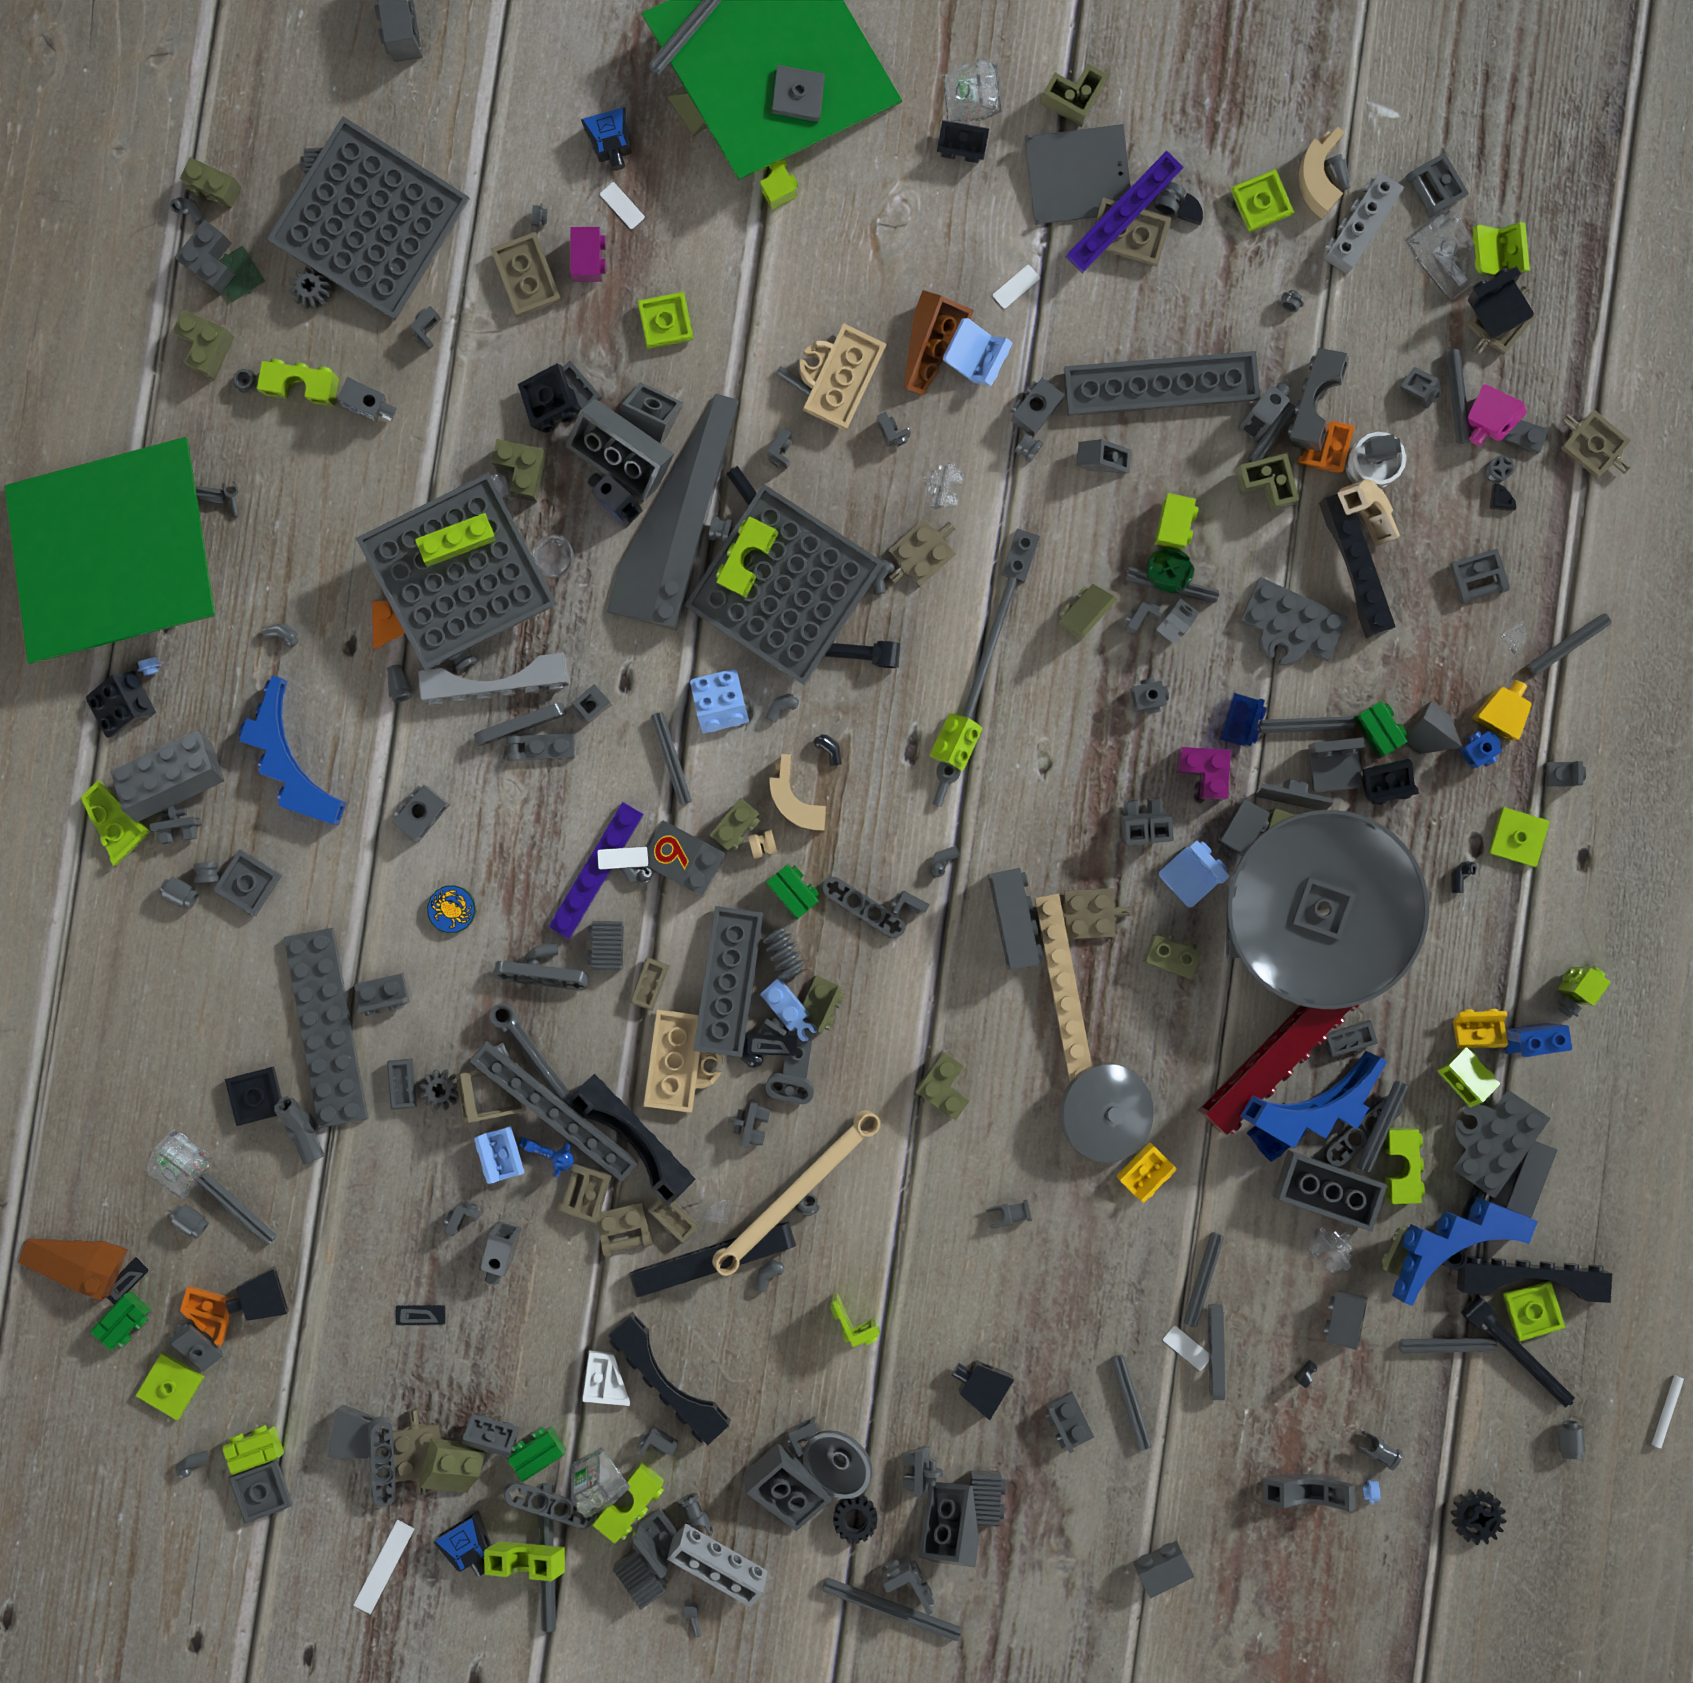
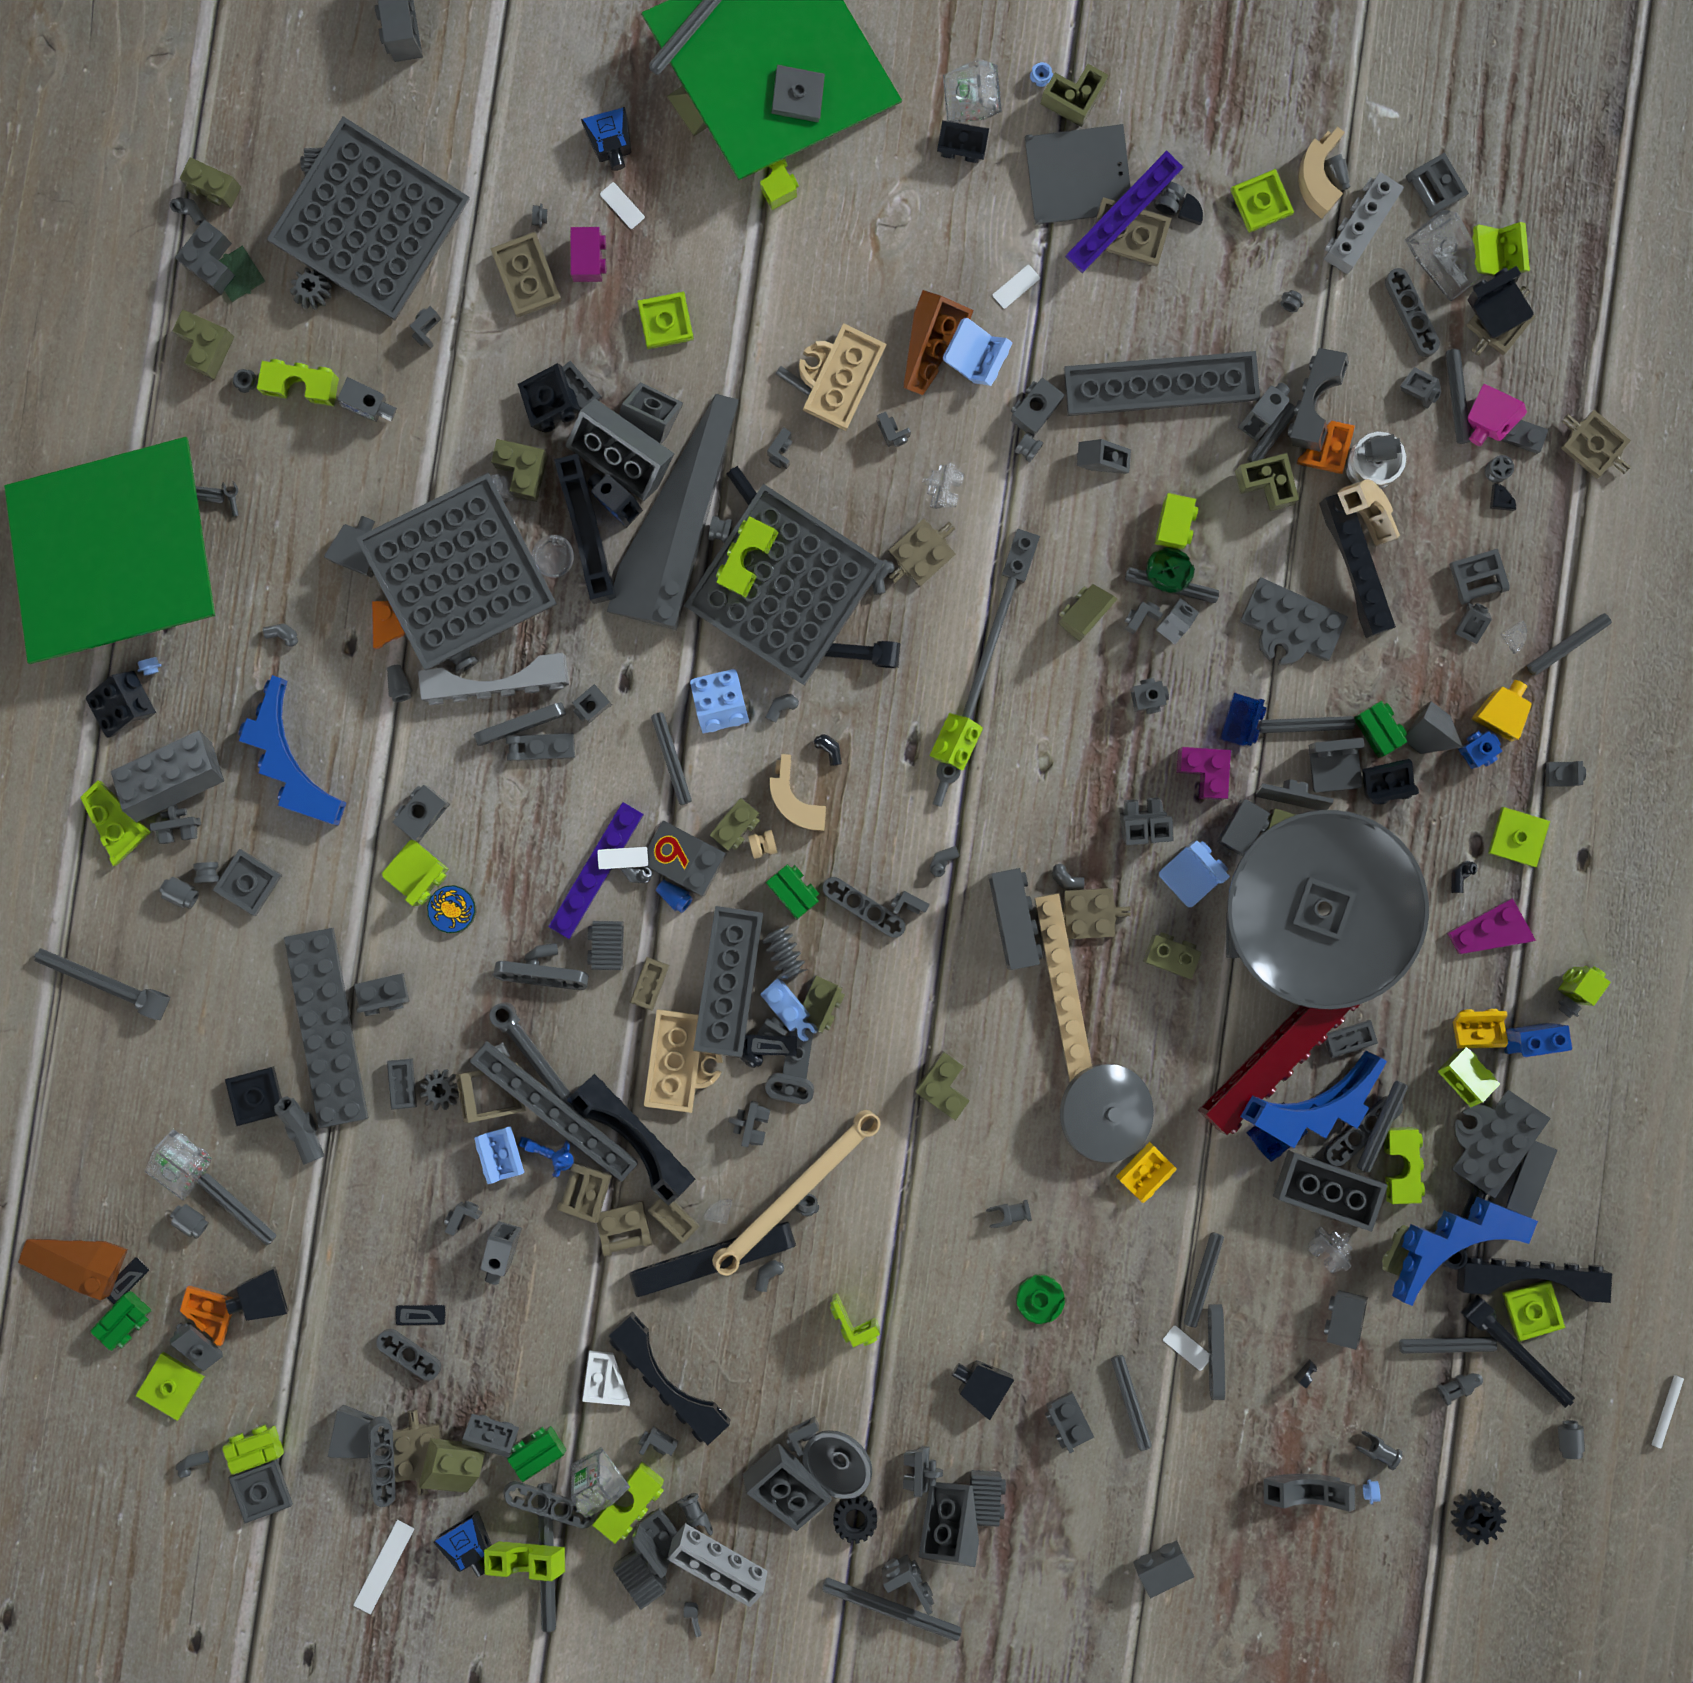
lime brick [415,513,497,567] -> none
none -> dark grey piece [34,948,171,1020]
none -> dark grey torso [324,516,375,578]
none -> dark grey beam [376,1329,441,1381]
none -> lime bracket [382,840,449,906]
none -> black arch [554,453,616,604]
none -> blue cone [656,880,693,913]
none -> green tile [1016,1274,1065,1324]
none -> light blue plate [1030,62,1053,87]
none -> dark grey arm [1052,864,1084,889]
none -> dark grey beam [1385,268,1440,357]
none -> dark grey piece [1437,1373,1483,1406]
none -> magenta wing [1447,898,1536,954]
none -> dark grey bracket [1454,603,1492,644]

